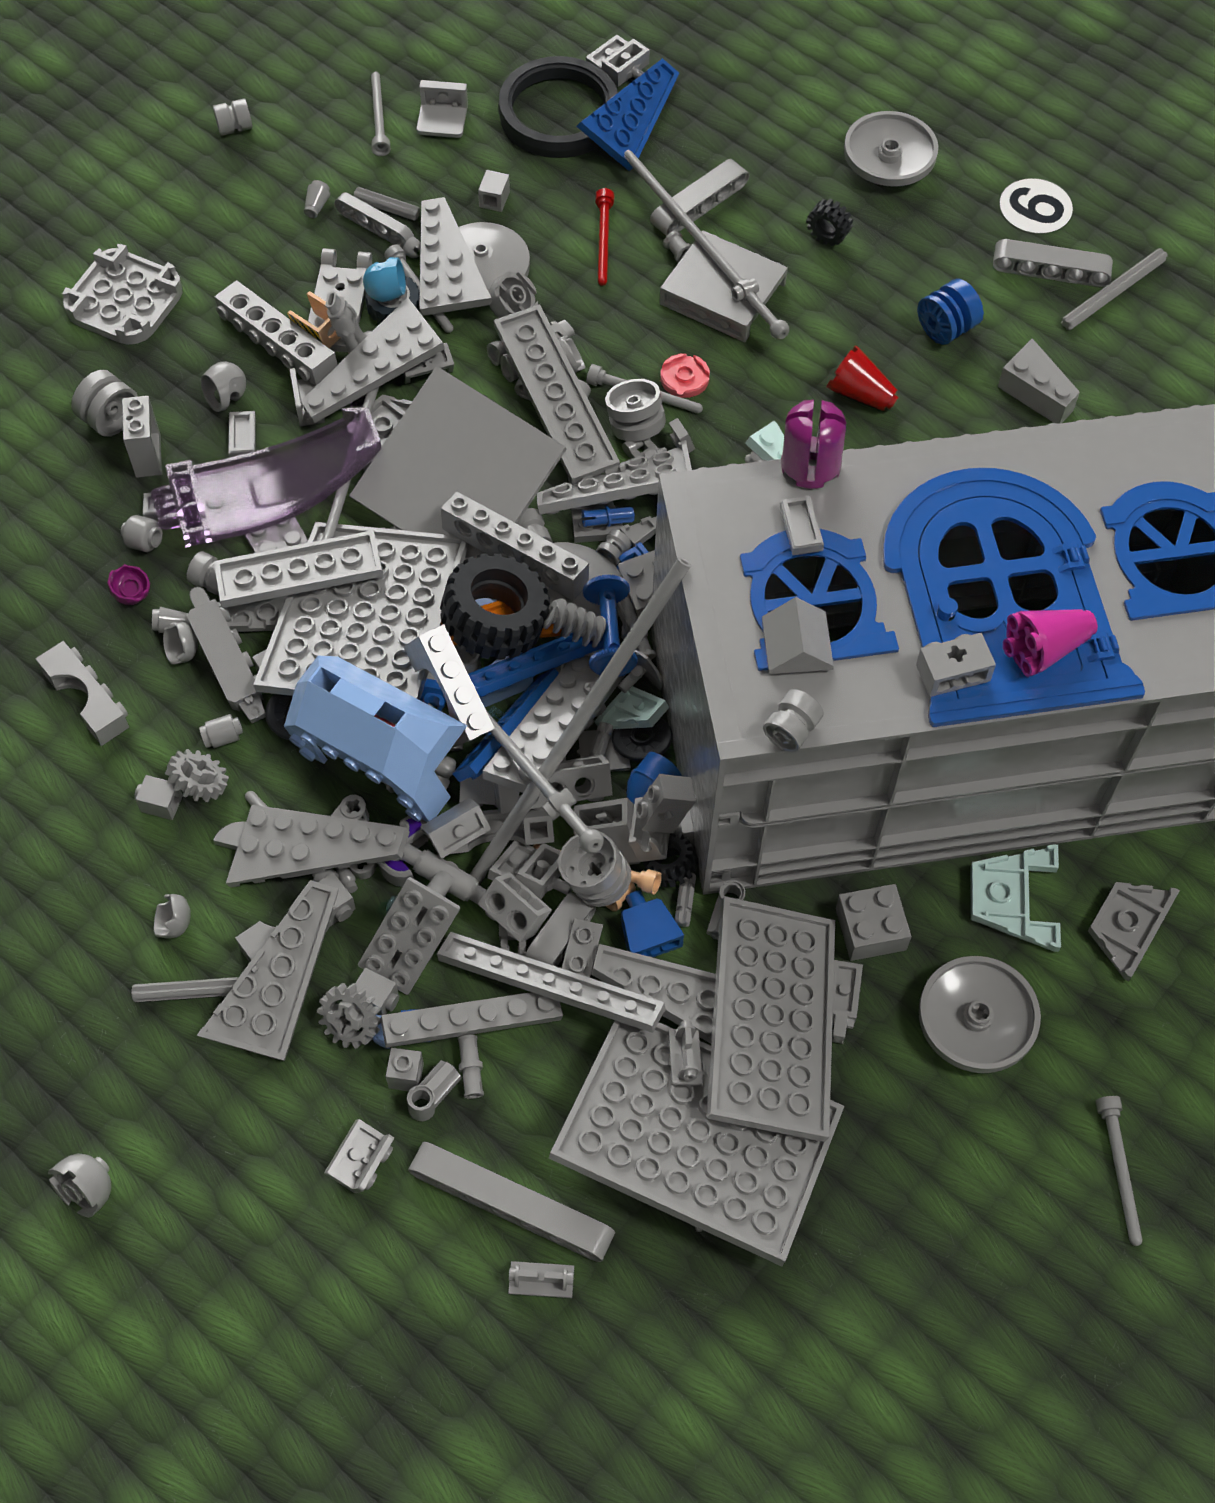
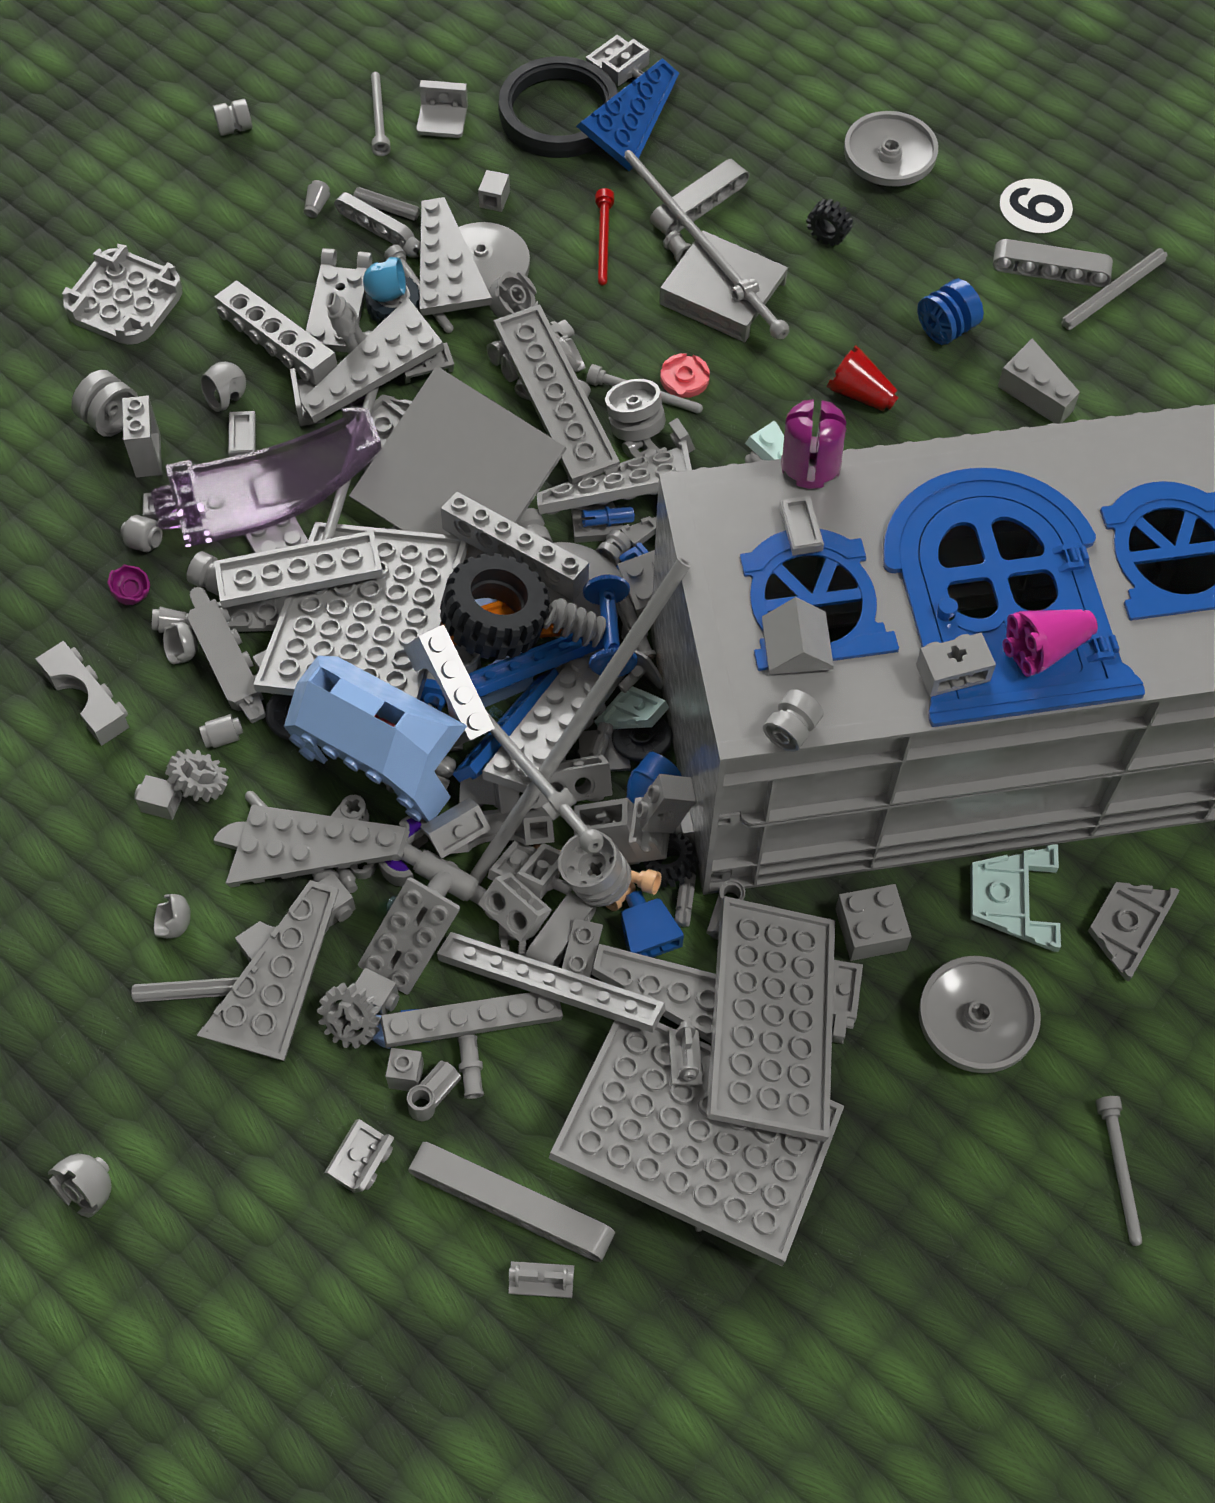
light nougat piece [287,291,341,349] -> none

